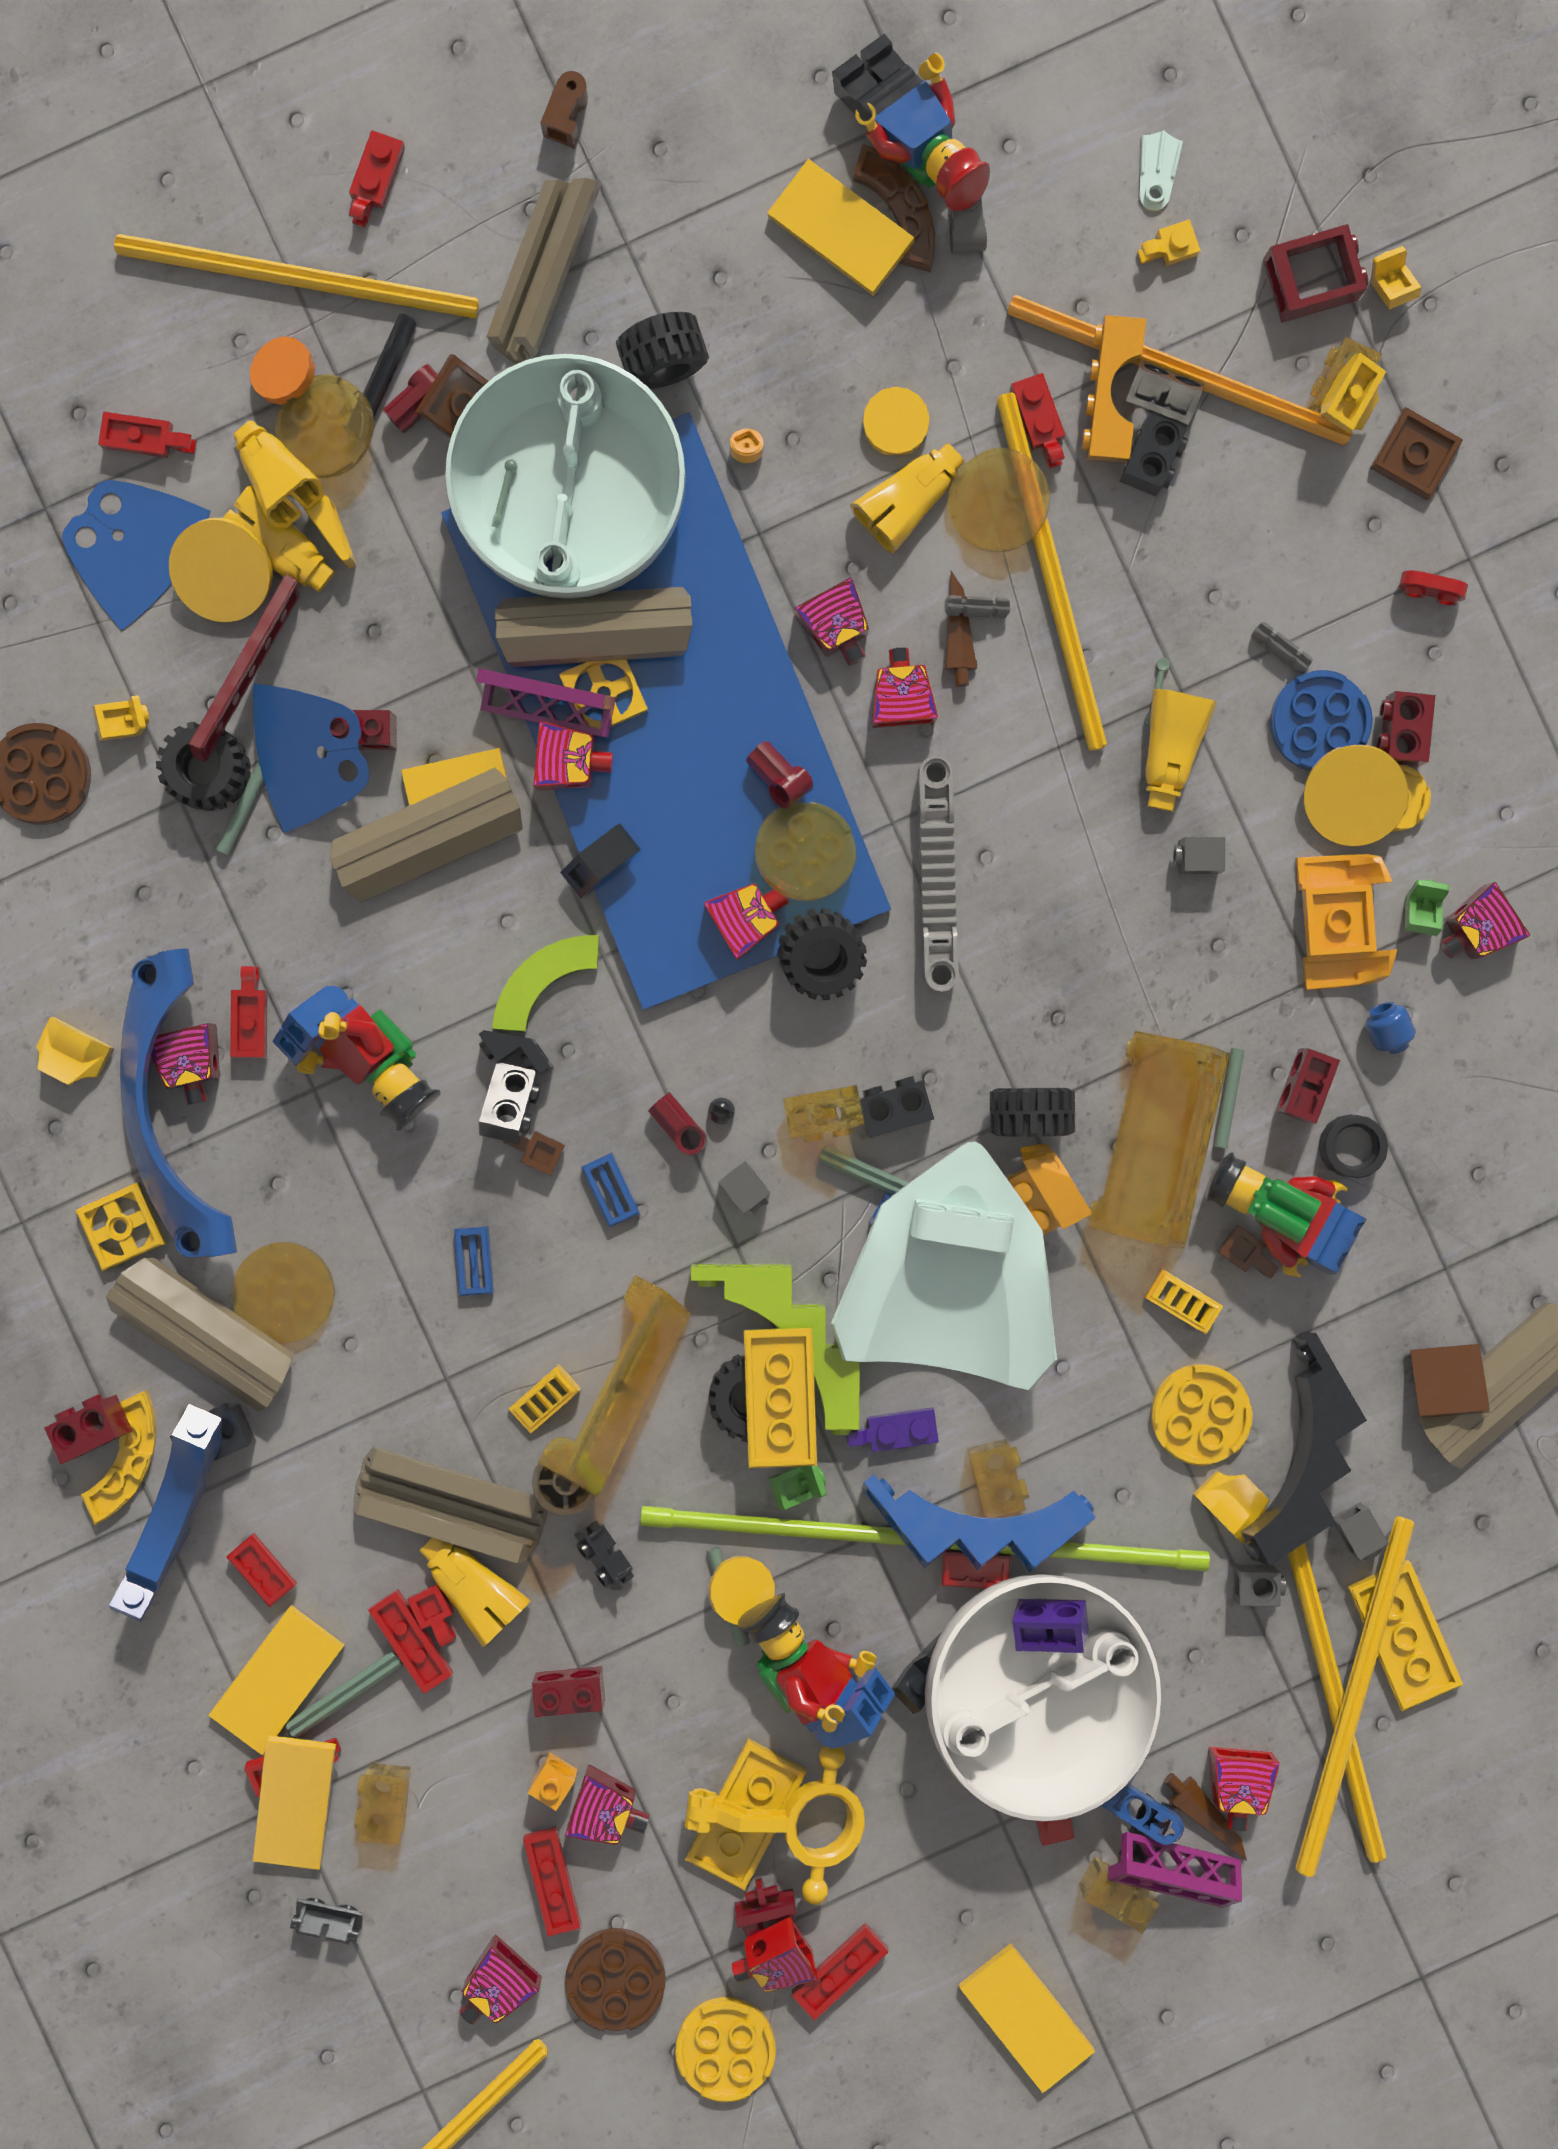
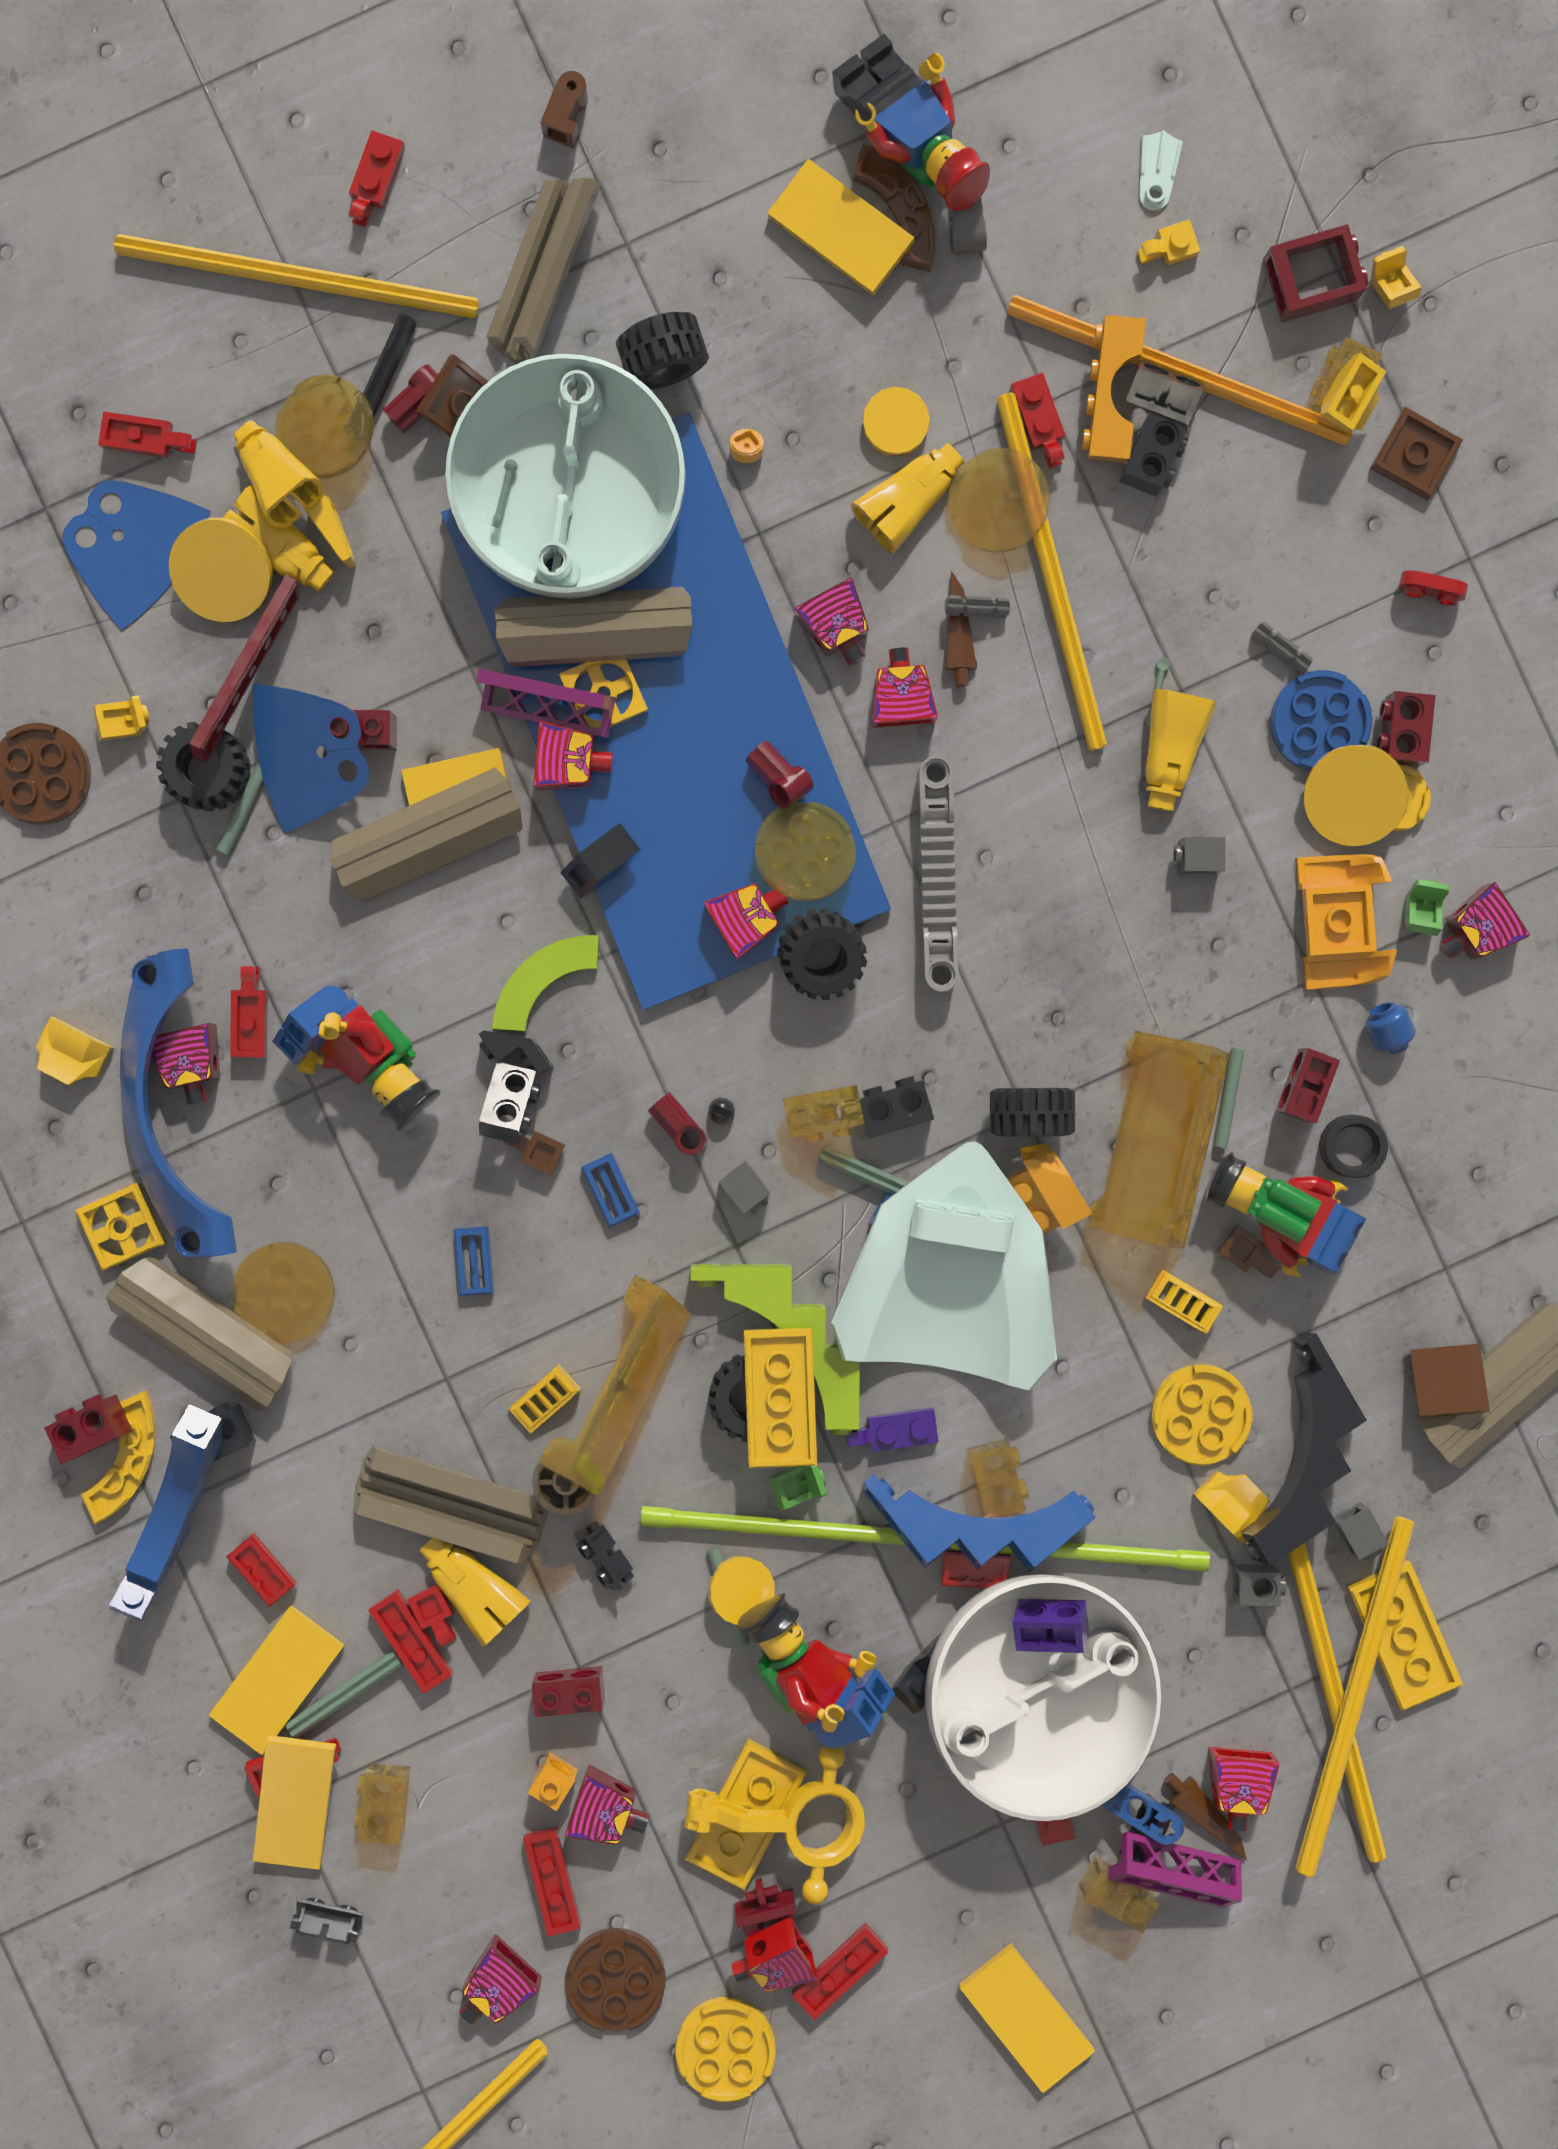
orange tile [250,336,315,405] -> none

